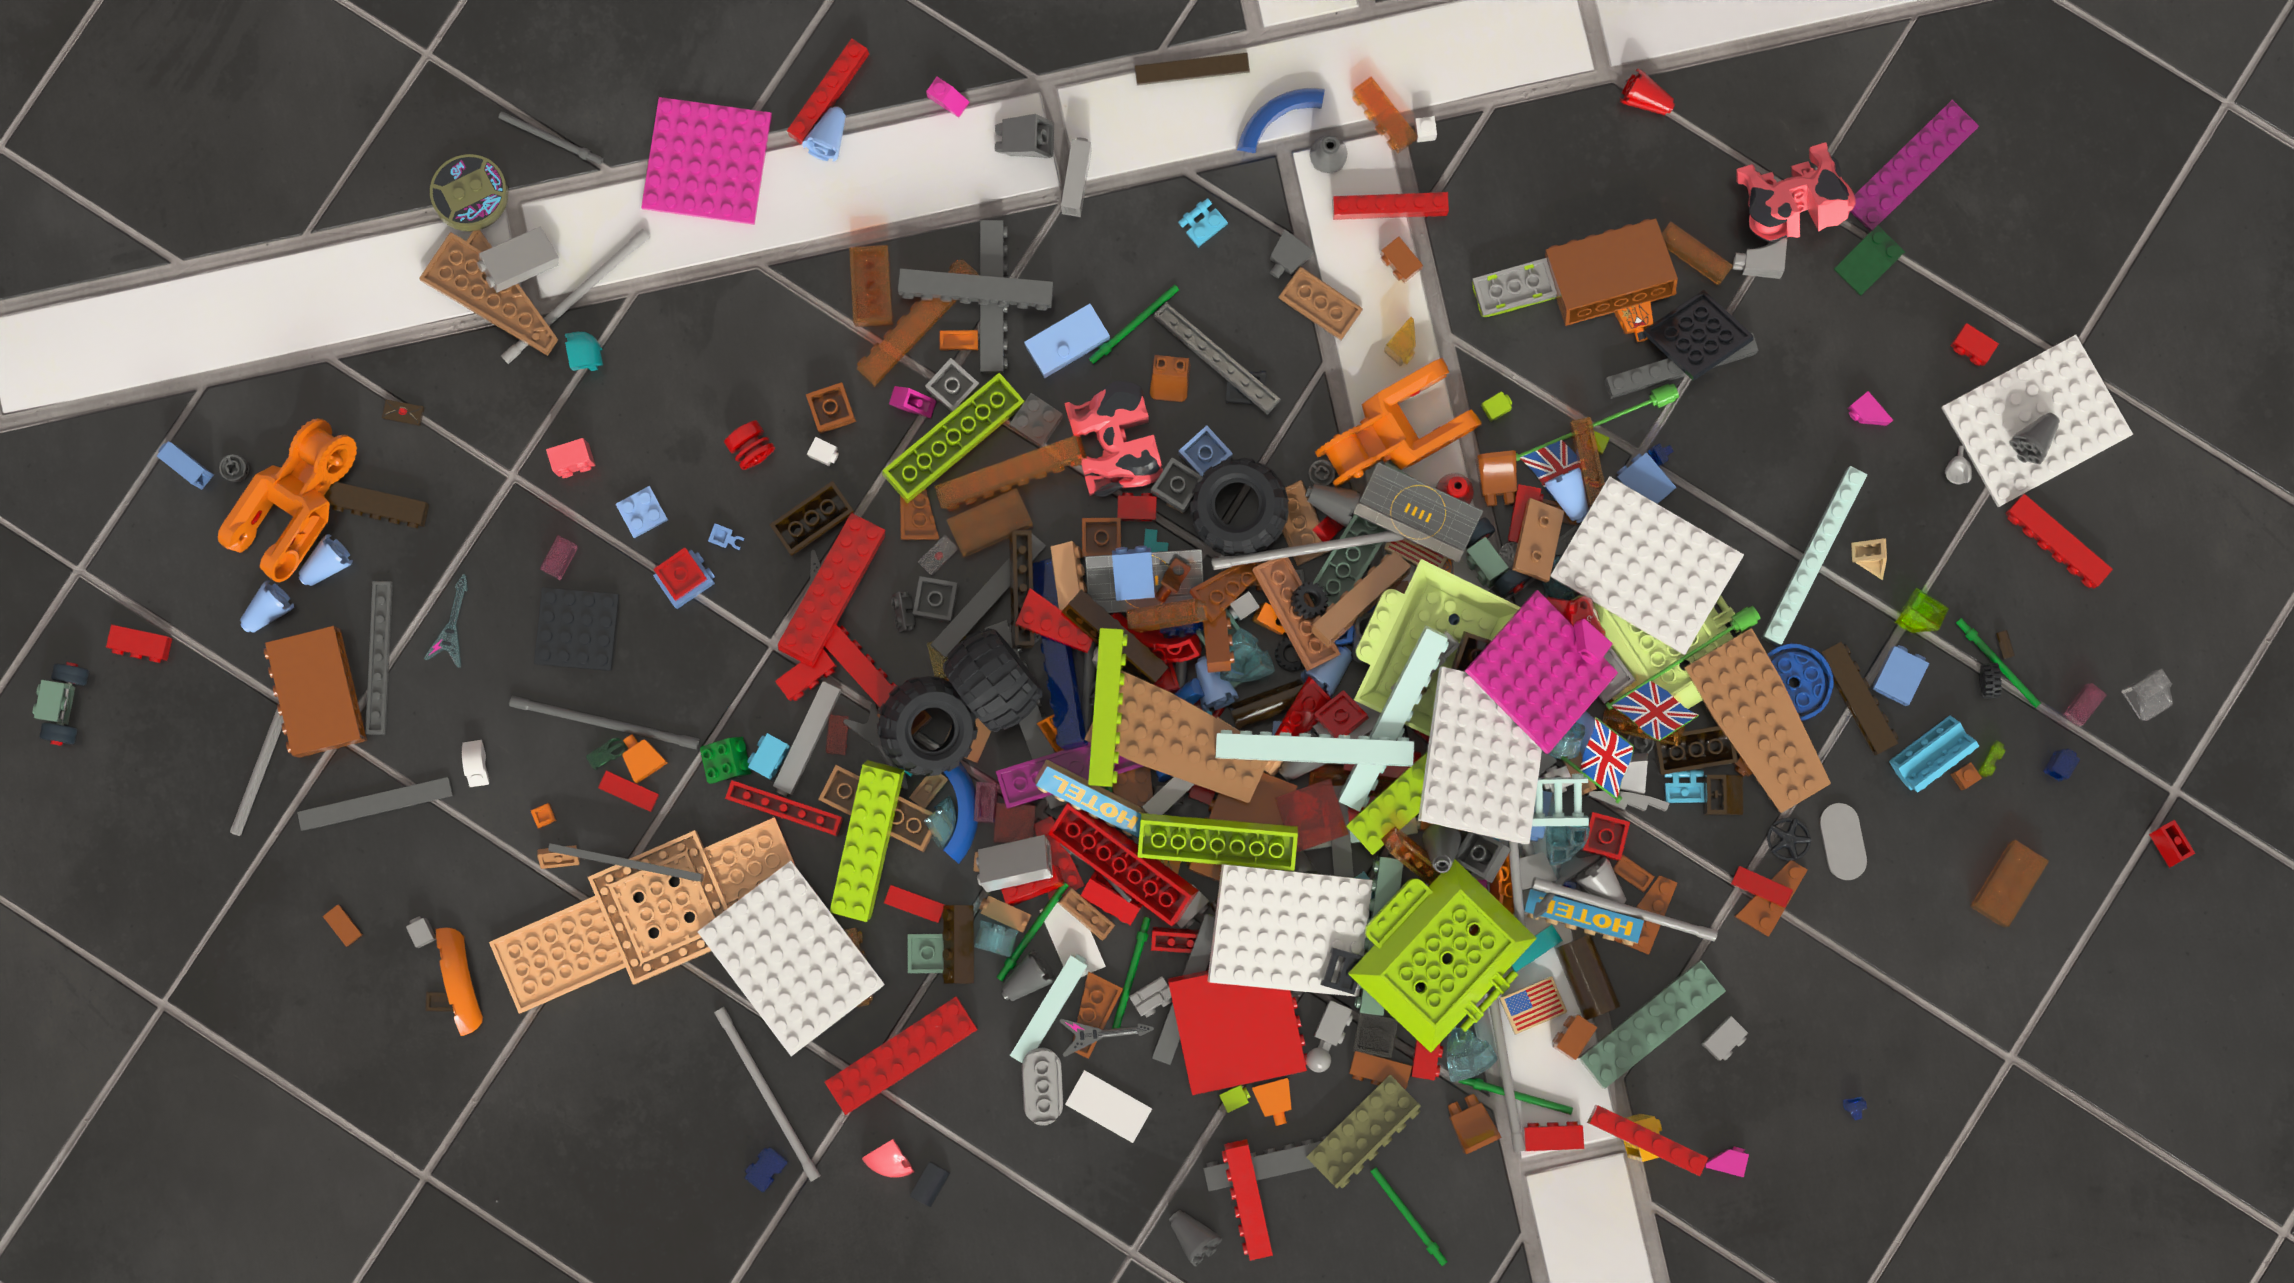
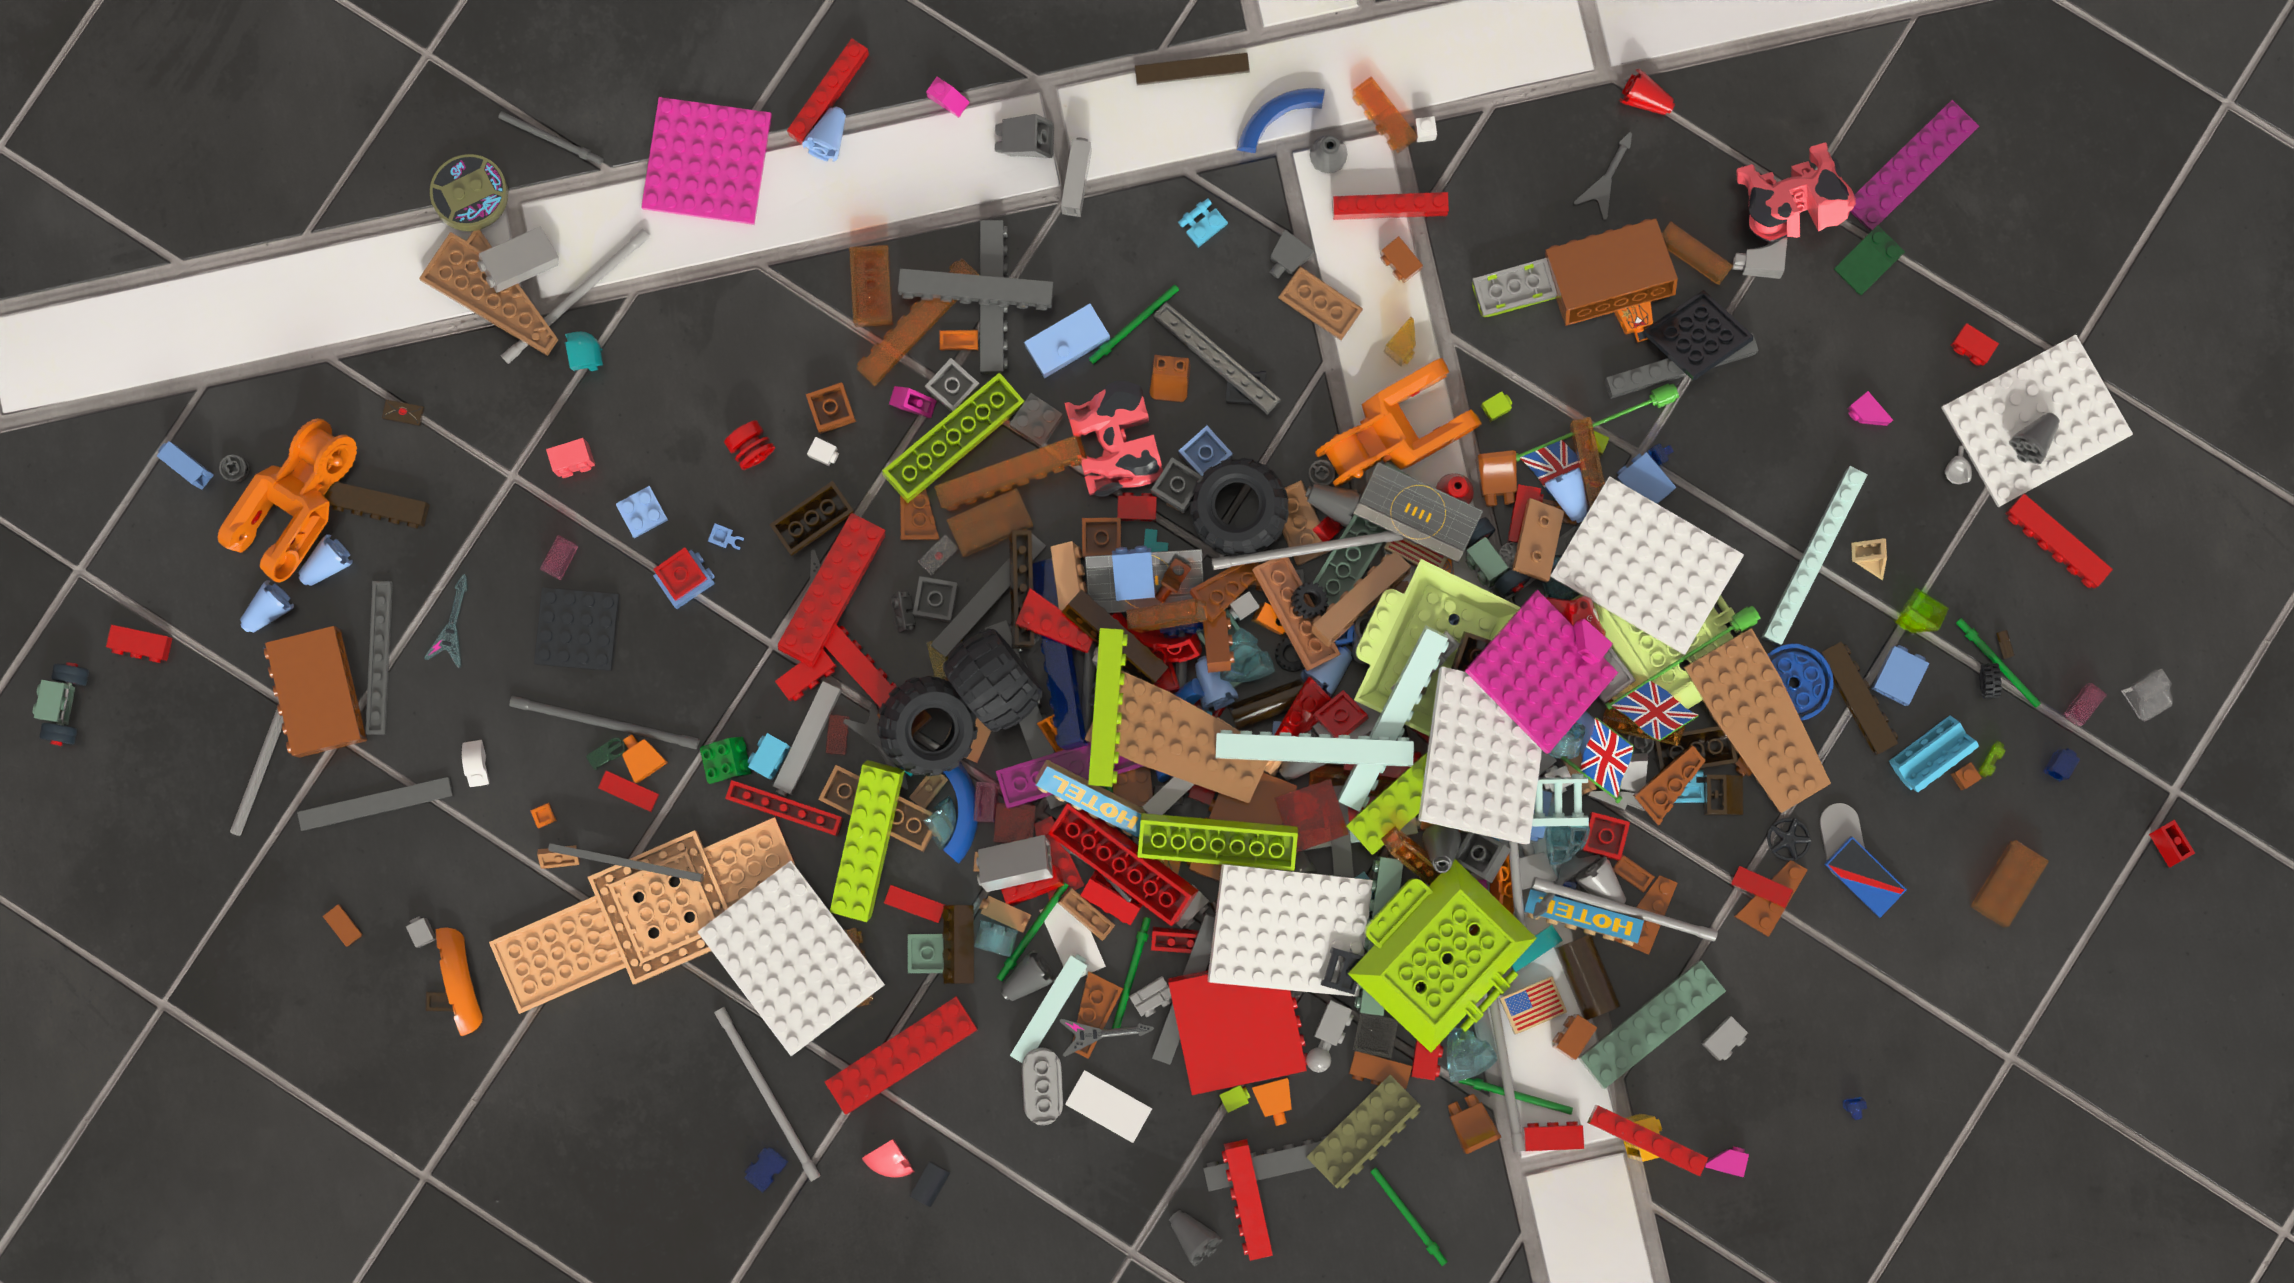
none -> dark grey piece [1574,132,1632,220]
none -> dark orange wing [1633,745,1705,826]
none -> tile [1824,836,1907,918]

